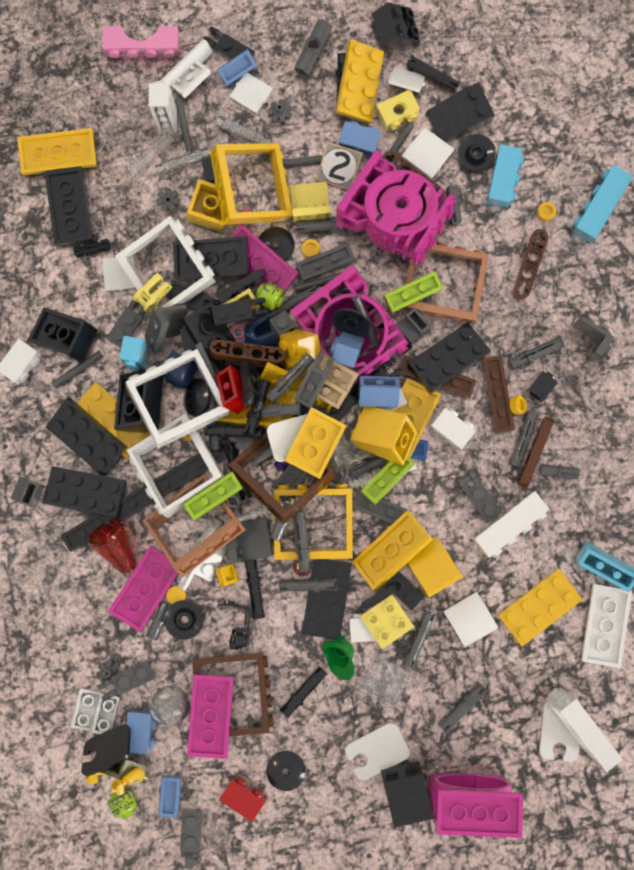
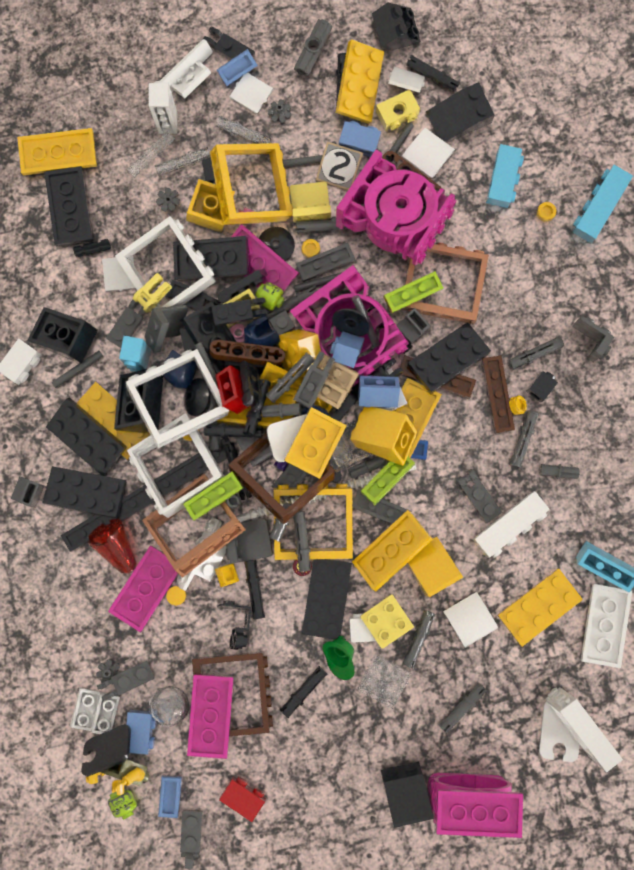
bright pink arch [103,26,180,58] -> none
dark grey axle [146,601,171,640] -> none
black dish [165,600,204,640] -> none
dark grey bar [175,97,193,153] -> none
black dish [266,751,305,791] -> none
dark grey pin [279,577,338,593] -> none
white piece [345,723,410,780] -> none
black tile [361,581,401,609] -> none
black plate [385,571,425,611] -> none
white brick [429,408,476,451] -> none
dark grey axle [446,186,462,224] -> none
black dish [458,134,496,171] -> none
reddish brown beam [513,229,548,300] -> none
reddish brown beam [517,416,554,488] -> none

